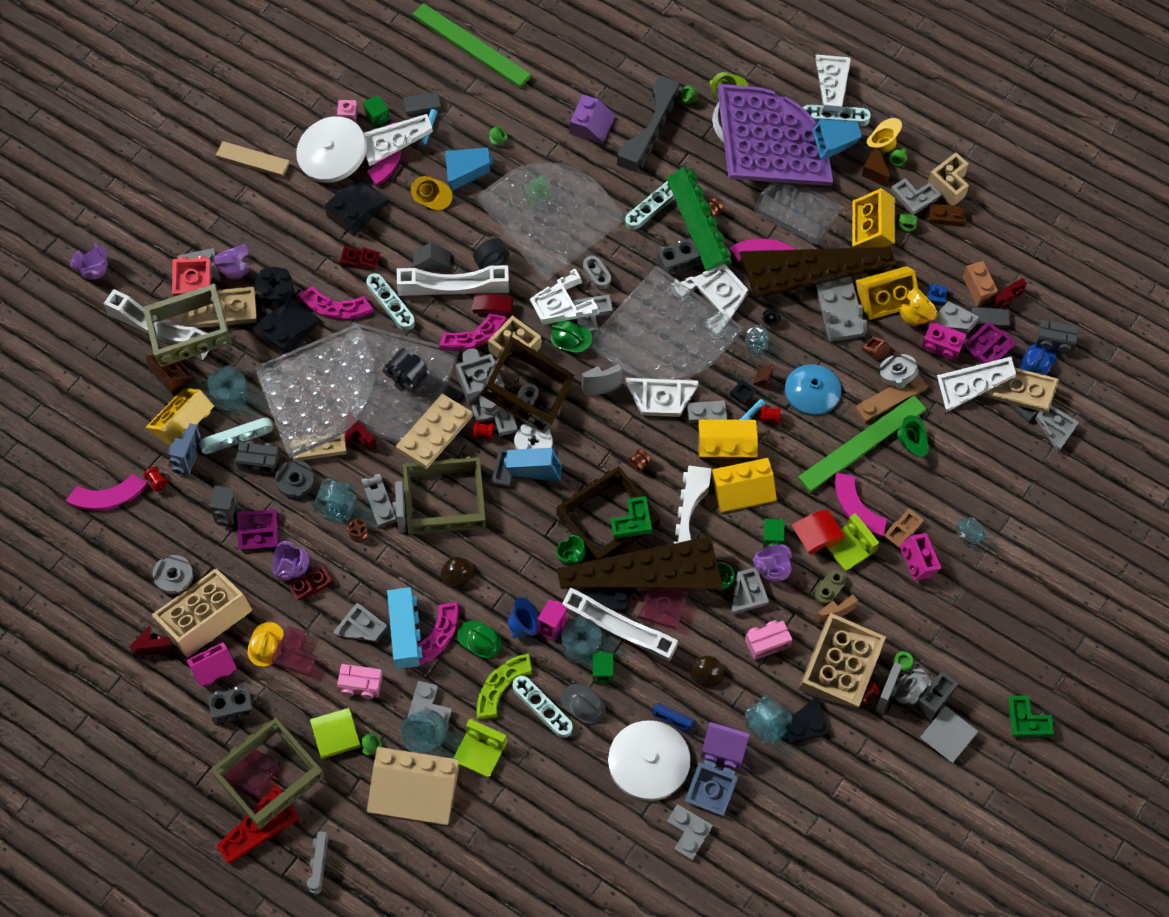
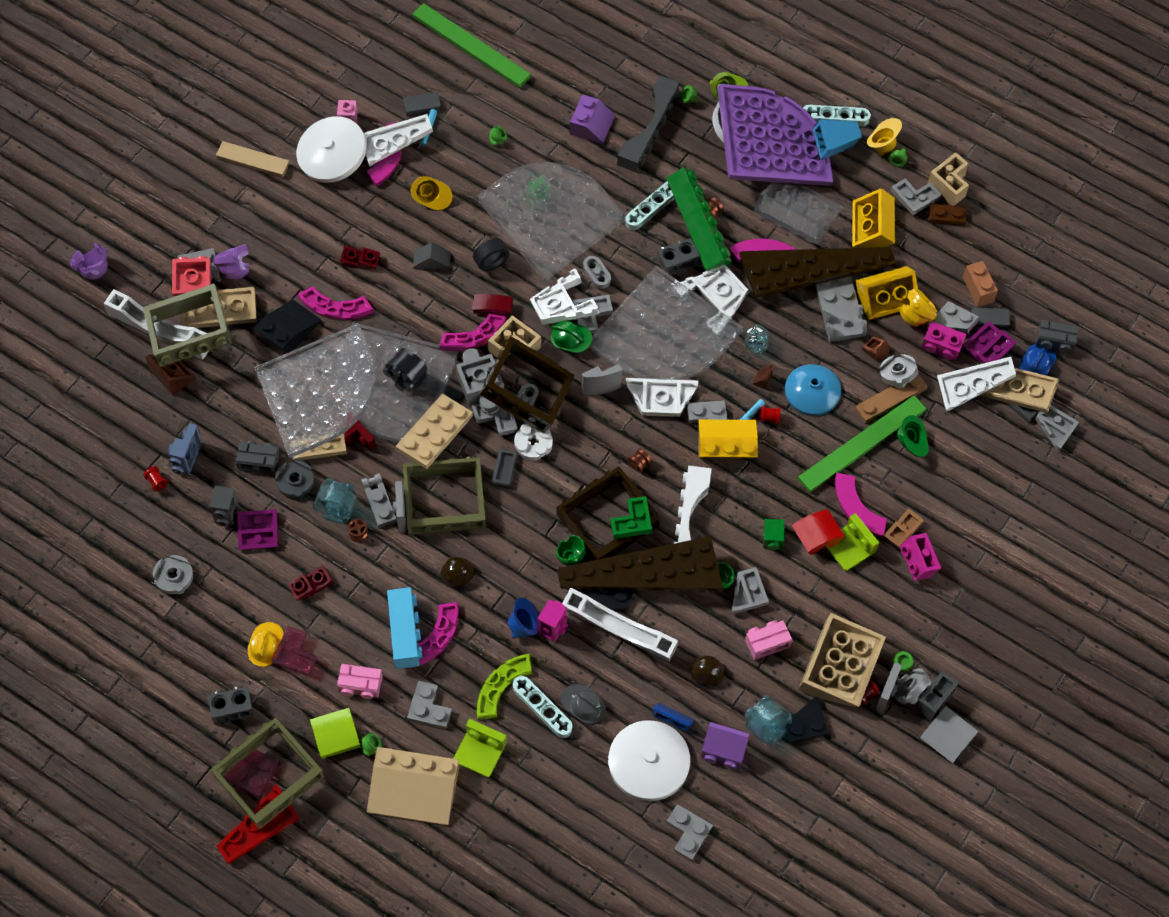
dark pink tile [66,474,148,511] -> none
dark red slope [130,626,174,657] -> none
yellow slope [145,388,214,445] -> none
tan slope [152,569,253,658] -> none
dark pink brick [187,642,237,687] -> none
light aqua beam [199,418,273,454] -> none
clear light blue brick [207,366,248,411] -> none
black brick [255,267,295,310] -> none
medium lavender helmet [272,541,309,581] -> none
light grey plate [307,832,328,895] -> none
black slope [325,180,390,236] -> none
light grey wing [333,603,389,643] -> none
green brick [363,95,390,128] -> none
light aqua beam [367,273,415,331] -> none
white arch [397,265,509,296] -> none
clear light blue brick [400,709,449,753] -> none
dark azure slope [445,148,493,191] -> none
green piece [457,621,502,658] -> none
red bush [473,421,494,440] -> none
dark azure slope [504,448,562,482] -> none
clear light blue brick [561,616,602,663] -> none
green brick [593,651,613,683] -> none
clear pink plate [639,589,688,630] -> none
sand blue plate [685,759,739,816] -> none
yellow slope [711,458,777,513] -> none
black plate [730,379,757,405] -> none
medium lavender helmet [753,544,792,582] -> none
black plate [762,308,781,326] -> none
olive plate [815,570,846,606] -> none
white wing [816,55,851,112] -> none
medium nougat slope [816,595,858,623] -> none
reddish brown slope [862,148,890,186] -> none
bright green tile [899,214,918,232] -> none
blue tile [927,284,948,306] -> none
clear light blue head [956,517,985,546] -> none
dark red slope [993,278,1027,309] -> none
green plate [1008,696,1054,737] -> none

